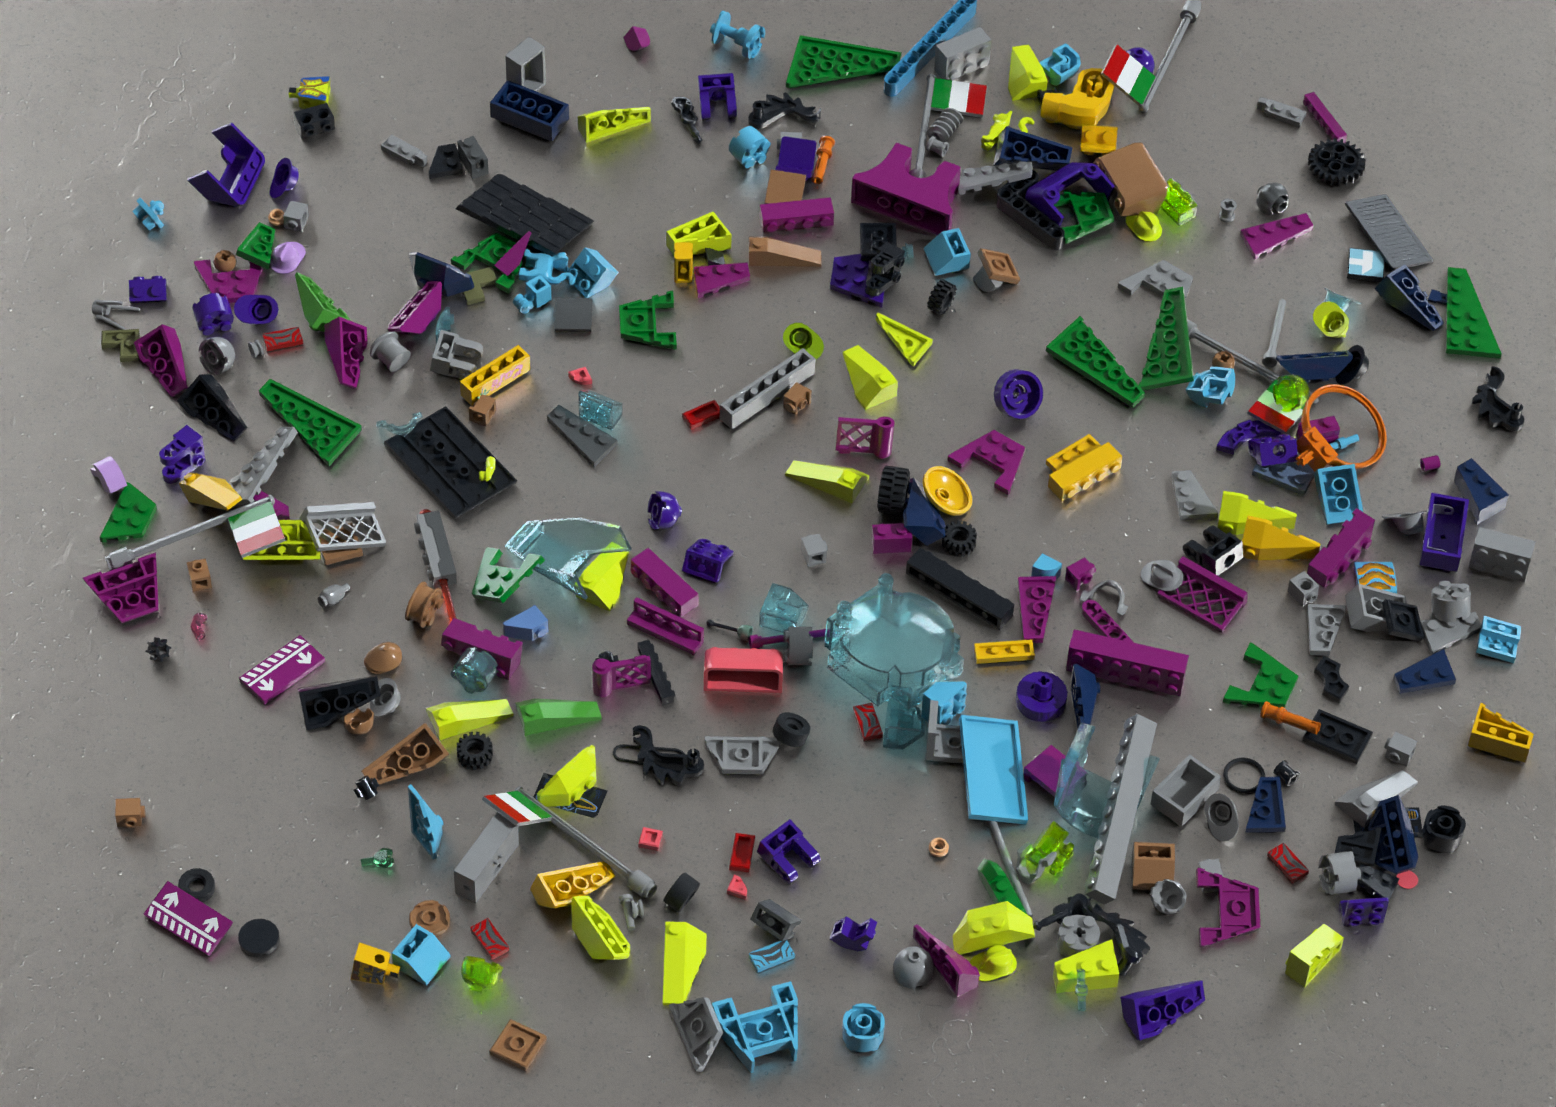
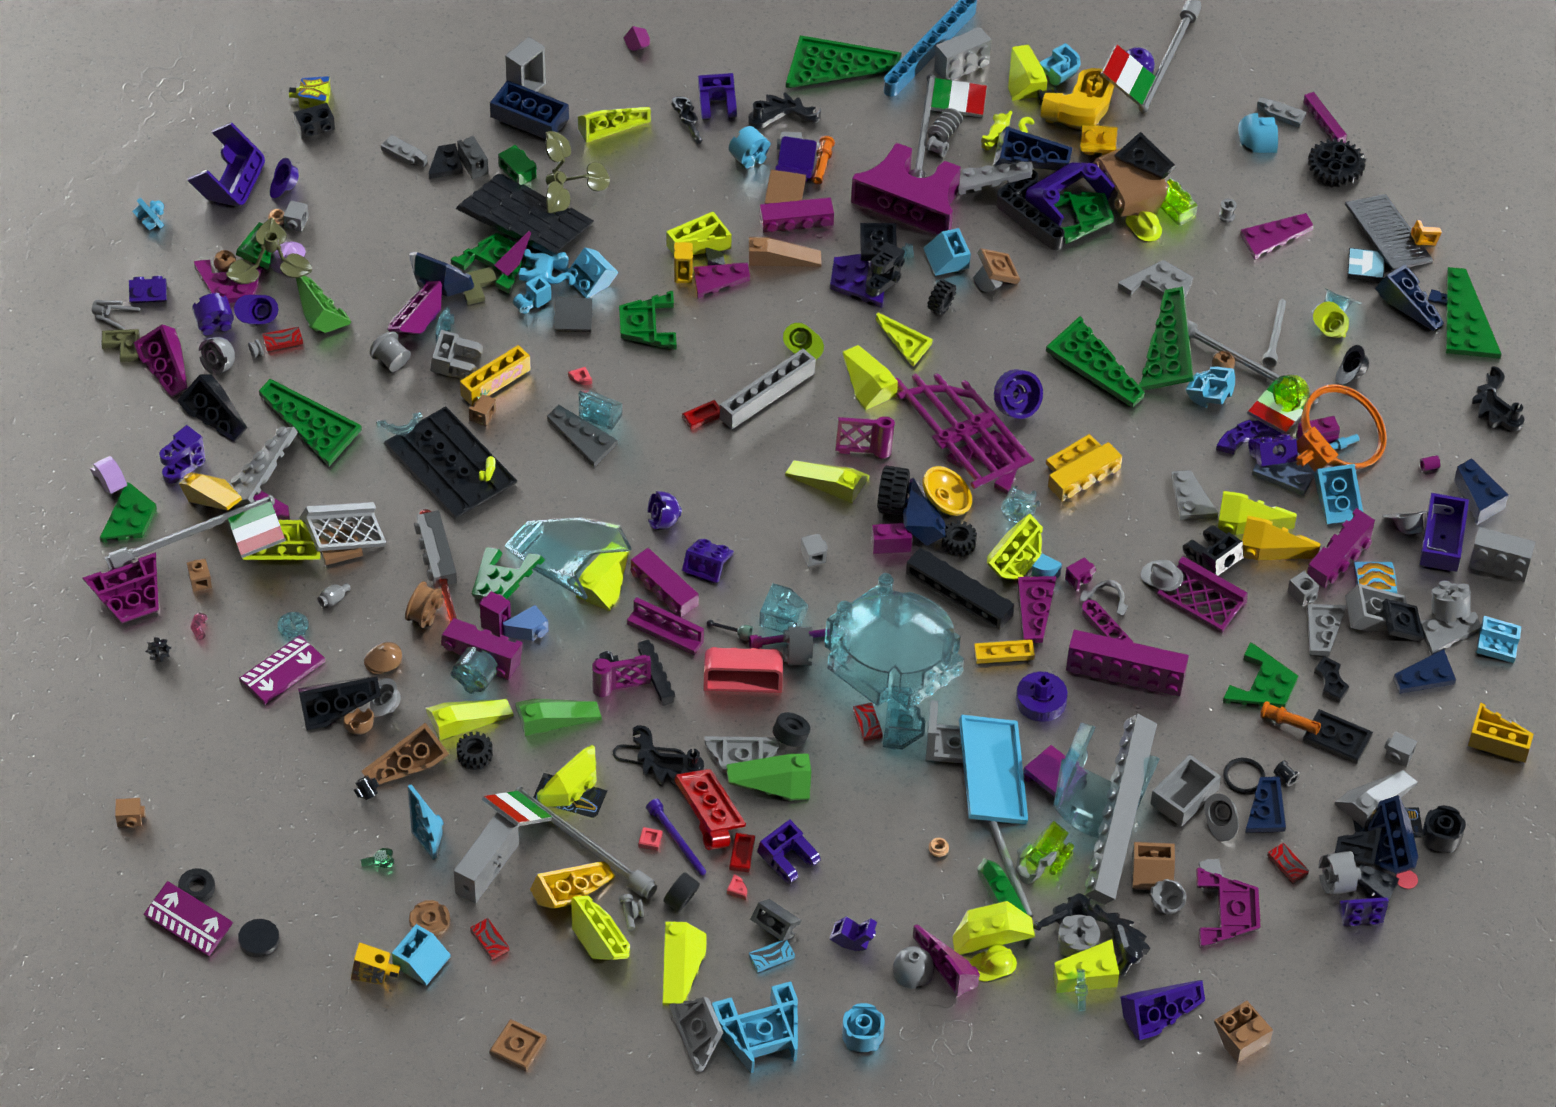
magenta wedge [324,317,368,389] -> none
clear neon green cylinder [461,956,504,992] -> none
medium azure piece [710,10,765,59] -> none
medium nougat brick [783,382,812,414] -> none
medium azure slope [921,682,967,725] -> none
dark blue wedge [1070,664,1100,752] -> none
dark grey plant [1256,183,1289,215] -> none
dark blue wedge [1276,351,1353,383] -> none
neon yellow wedge [1285,924,1344,988] -> none
none -> olive plant [226,217,312,284]
none -> clear light blue gear [277,612,309,639]
none -> magenta brick [479,591,511,637]
none -> green brick [498,145,537,185]
none -> olive plant [545,131,610,214]
none -> dark purple piece [646,799,706,876]
none -> red hinge [674,769,746,850]
none -> bright green wedge [726,754,811,801]
none -> magenta piece [895,373,1034,489]
none -> neon yellow wedge [987,513,1043,581]
none -> clear light blue hair [1001,486,1041,524]
none -> black wing [1114,132,1176,179]
none -> medium nougat slope [1214,1001,1273,1063]
none -> medium azure brick [1238,113,1278,153]
none -> light orange bracket [1411,220,1442,246]

